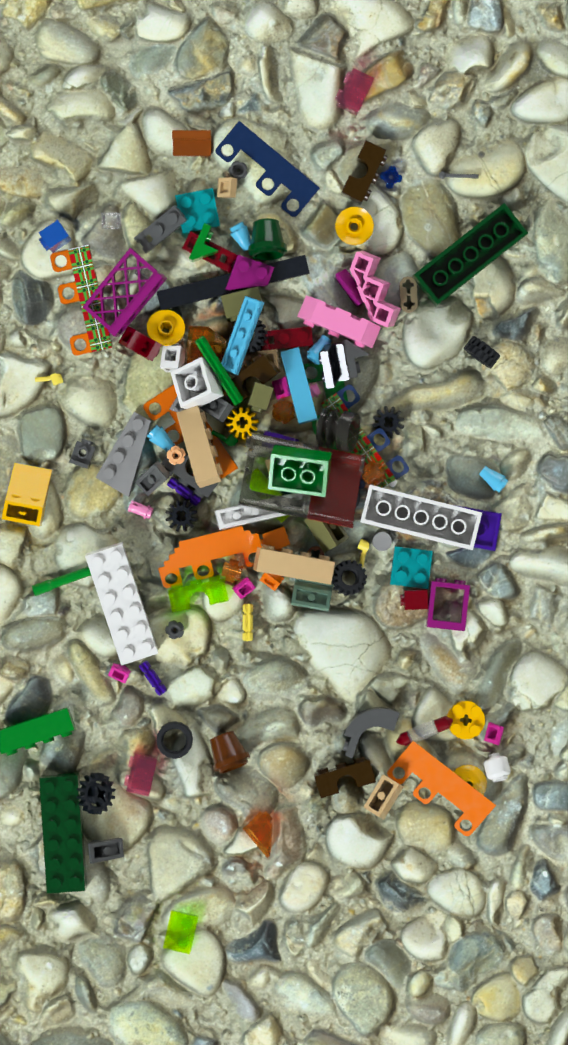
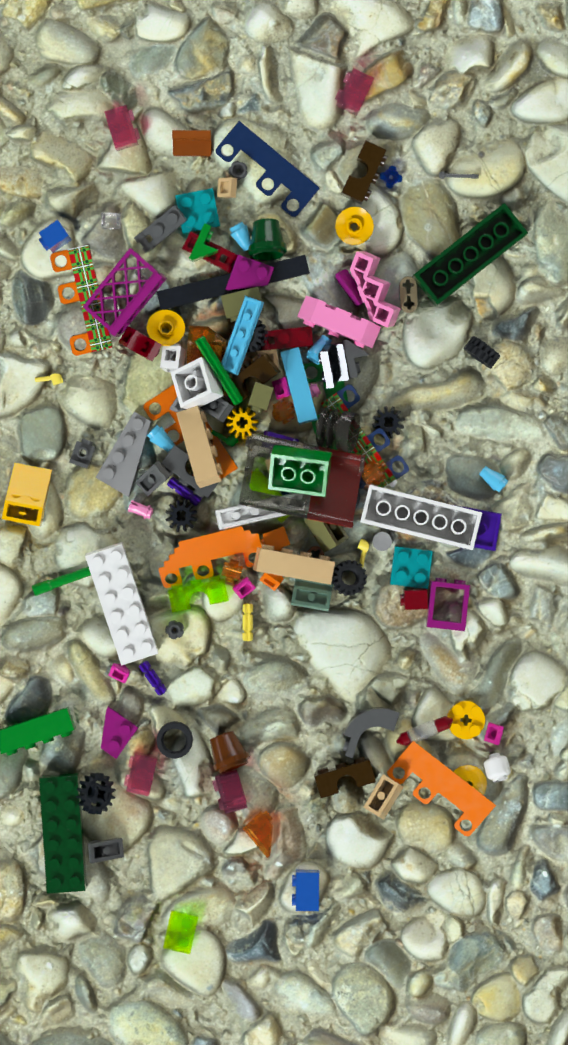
light nougat plate [167,446,186,465] -> none
none -> magenta wing [101,706,138,759]
none -> clear pink brick [104,105,141,151]
none -> clear pink brick [212,769,248,814]
none -> blue brick [292,870,319,911]

